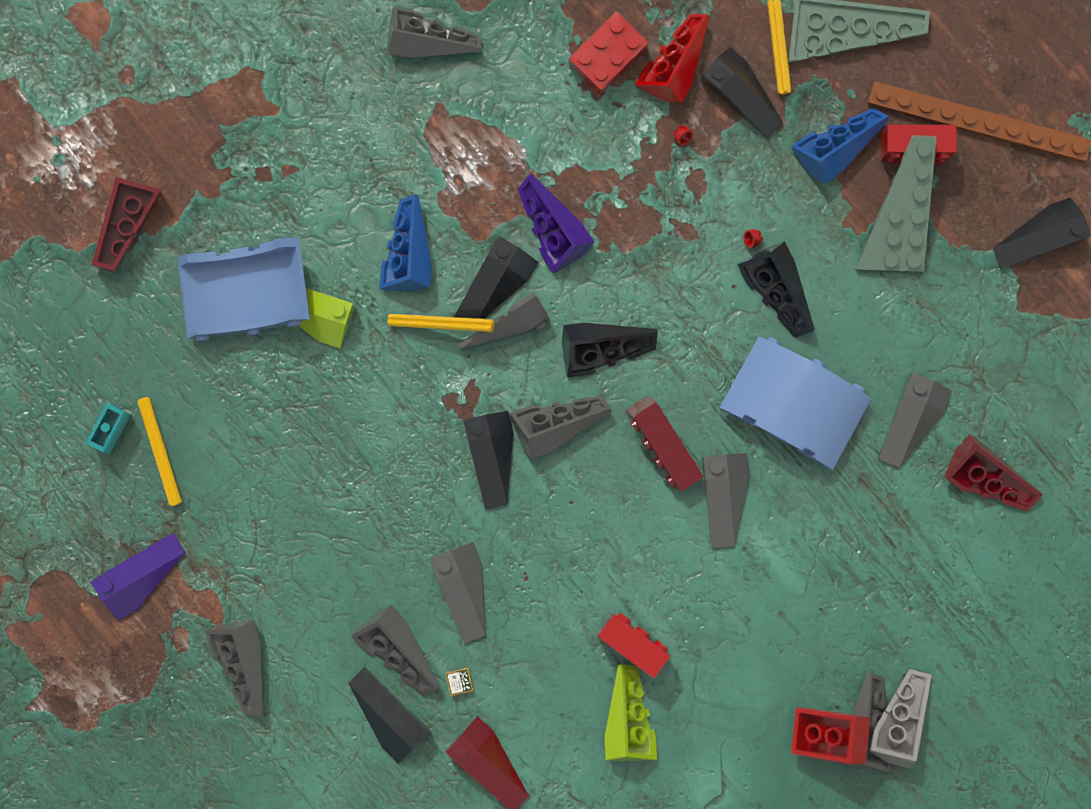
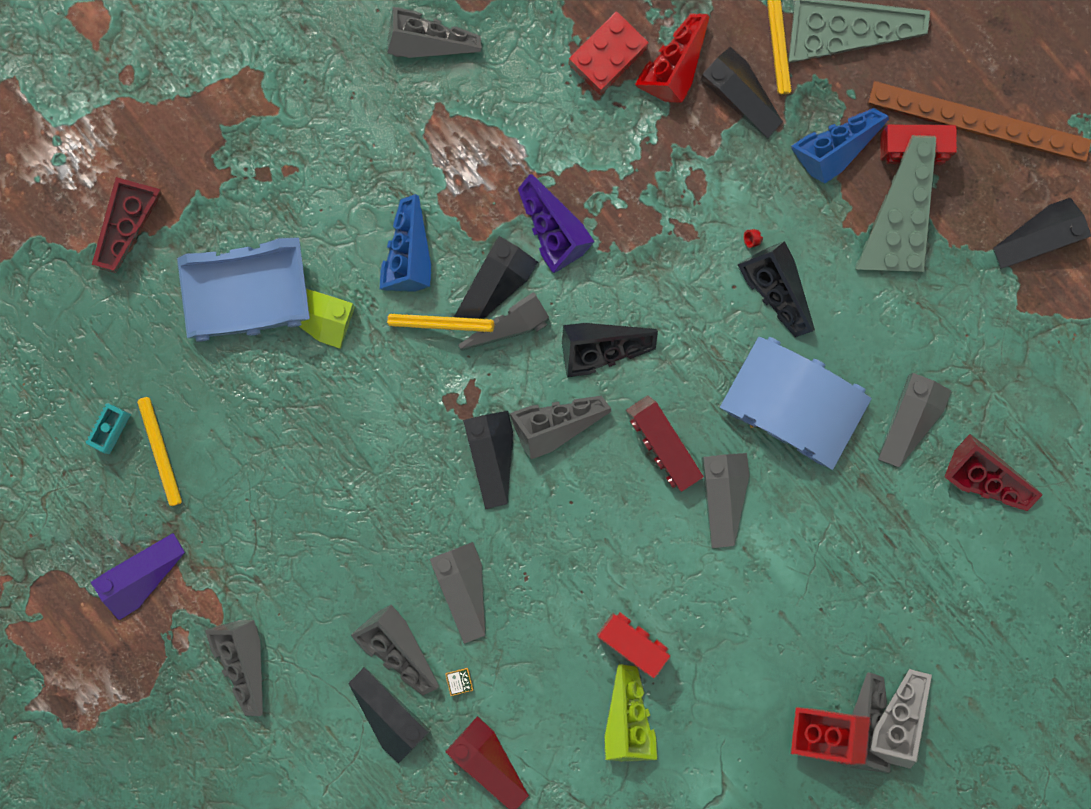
red hinge [673,125,693,146] -> none

